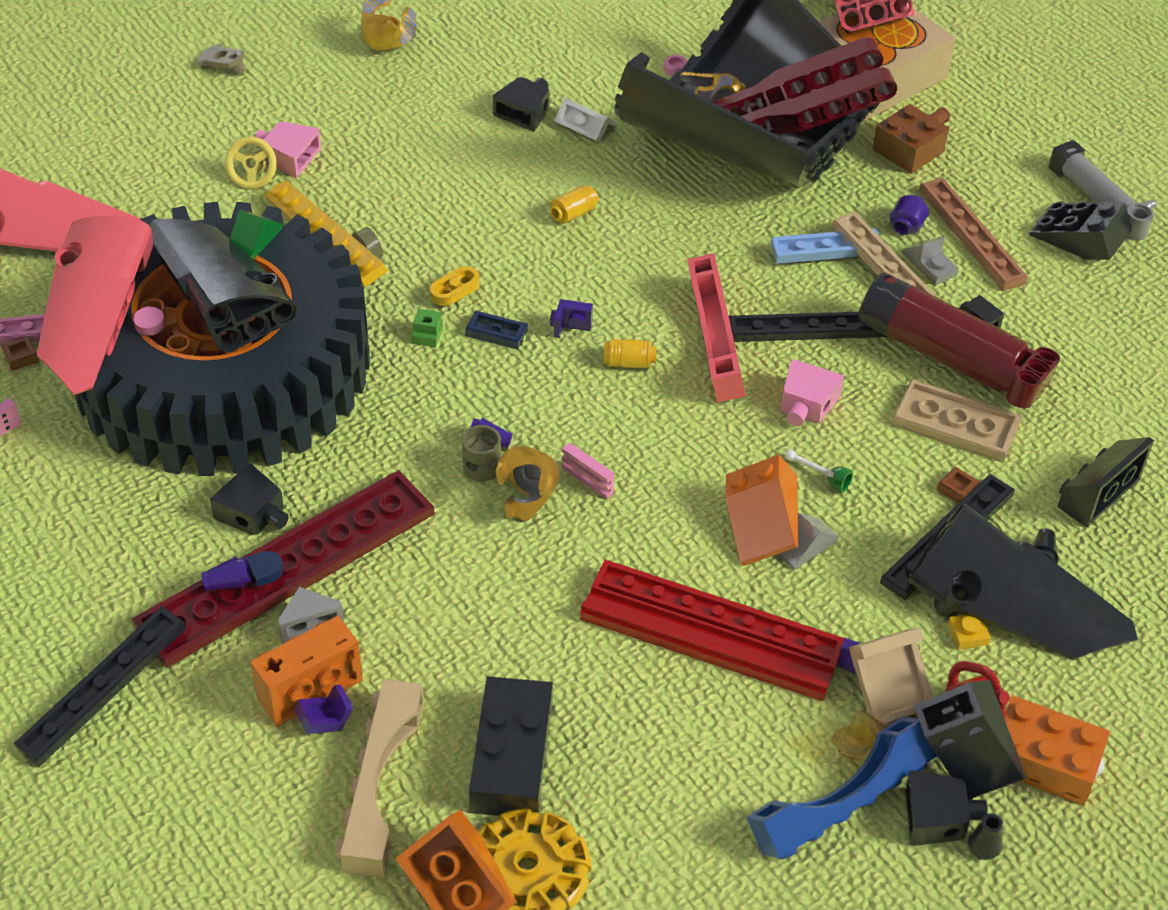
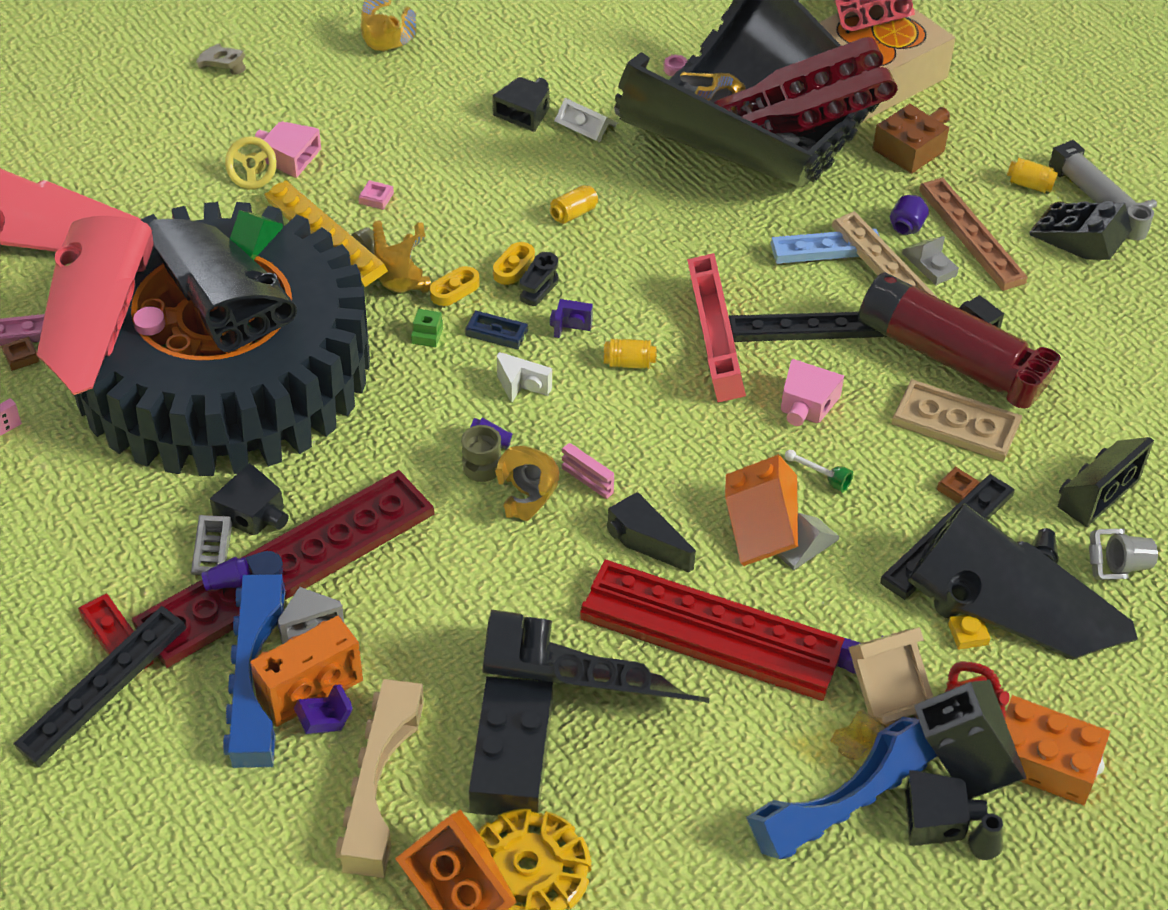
none -> red tile [78,593,154,669]
none -> light grey slope [191,515,232,575]
none -> blue arch [223,575,285,768]
none -> bright pink tile [359,180,394,210]
none -> pearl gold piece [373,220,431,293]
none -> black panel [482,609,710,703]
none -> yellow plate [493,242,535,285]
none -> white slope [497,352,552,402]
none -> black piece [519,252,559,306]
none -> black slope [607,492,696,572]
none -> yellow head [1007,157,1058,193]
none -> light grey piece [1089,529,1158,580]

